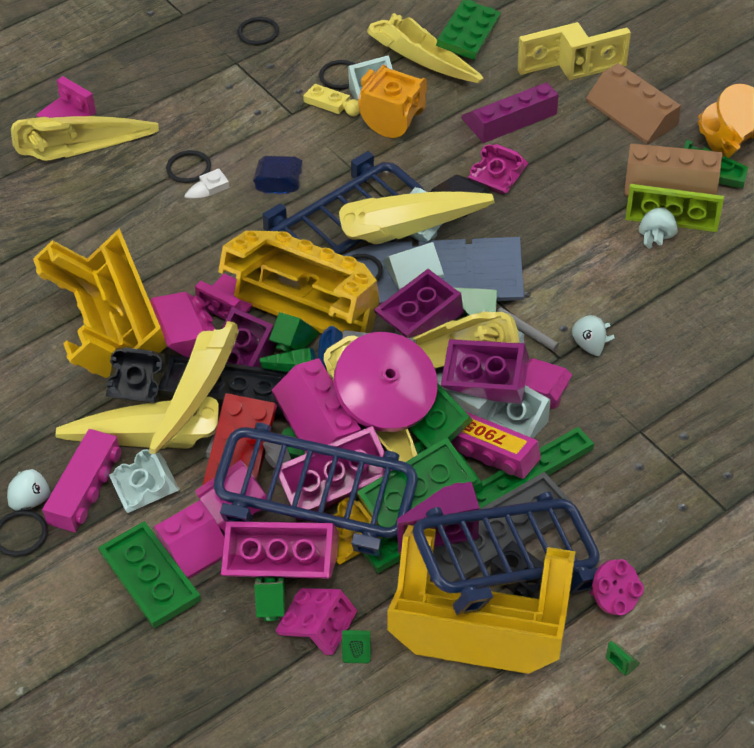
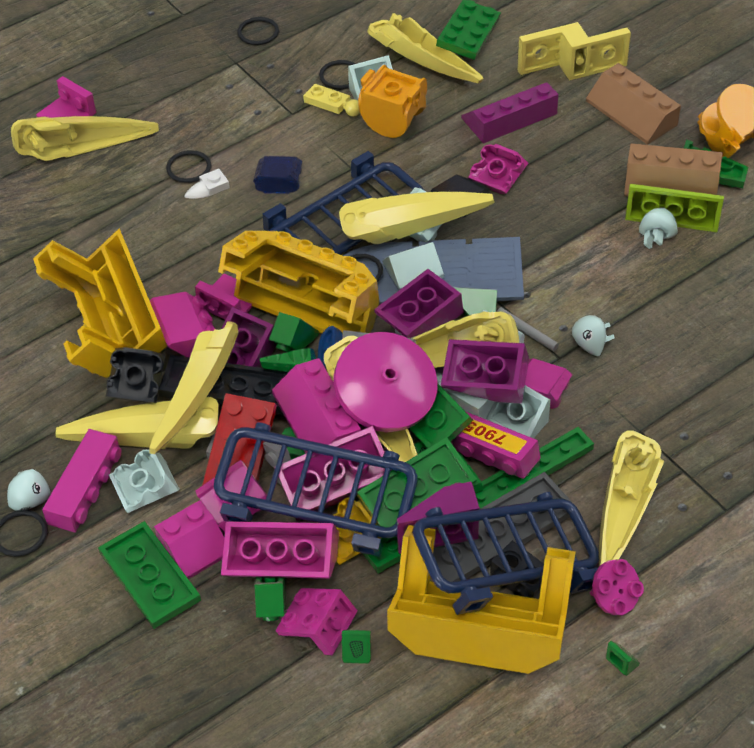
none -> light yellow piece [599,431,664,566]

